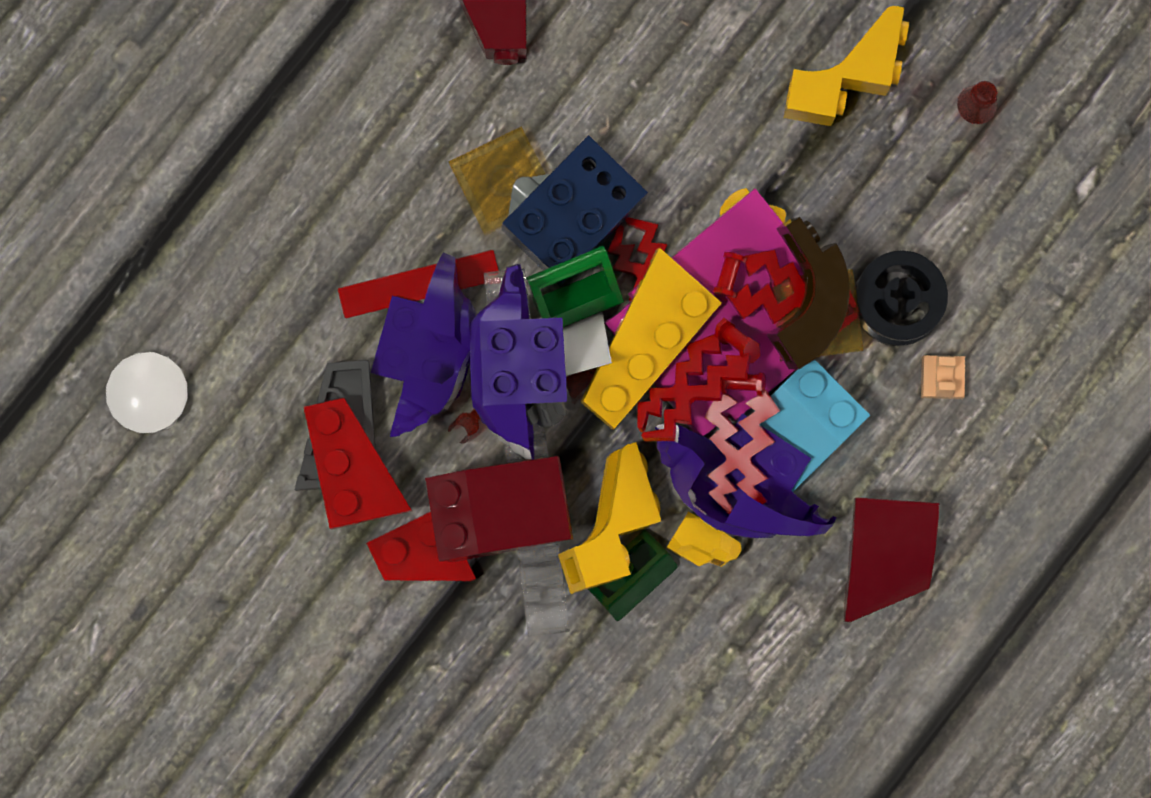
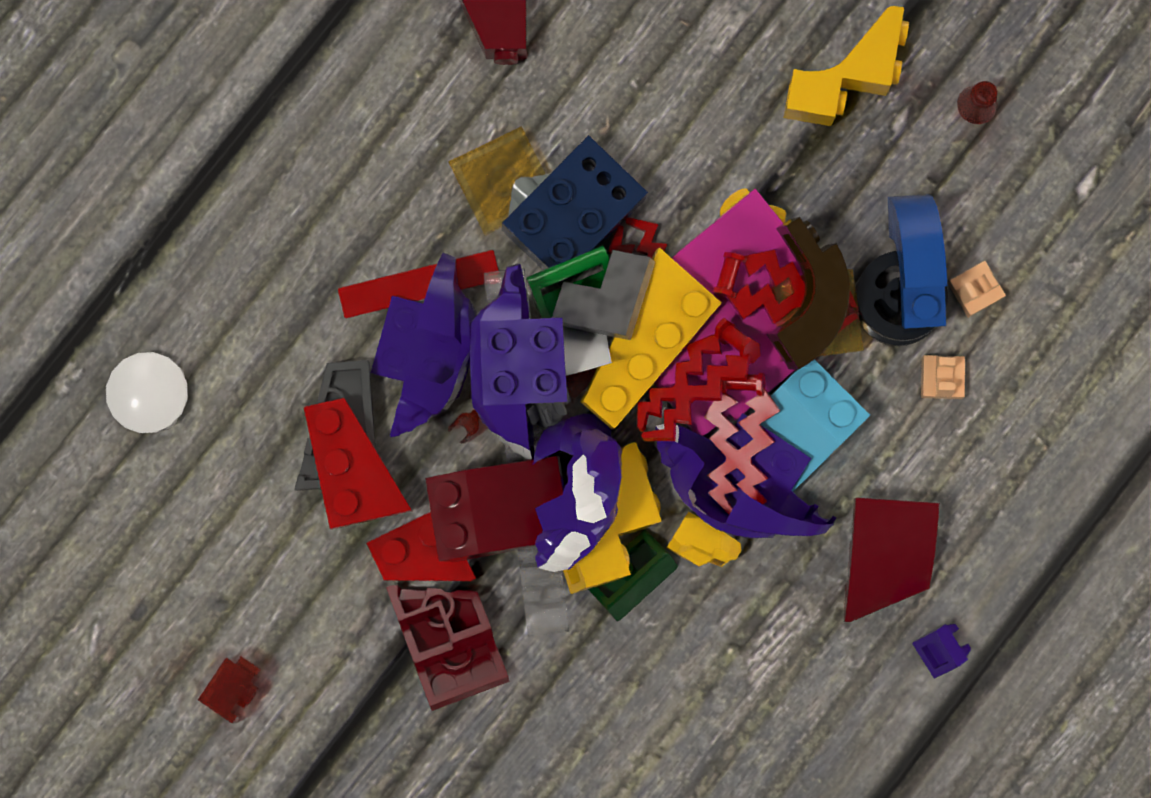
none -> clear red brick [198,656,261,724]
none -> dark red slope [386,585,510,711]
none -> dark purple animal [533,413,621,572]
none -> flat silver tile [552,250,655,340]
none -> blue arch [888,194,948,329]
none -> dark purple tile [912,624,971,679]
none -> light nougat tile [948,261,1006,318]

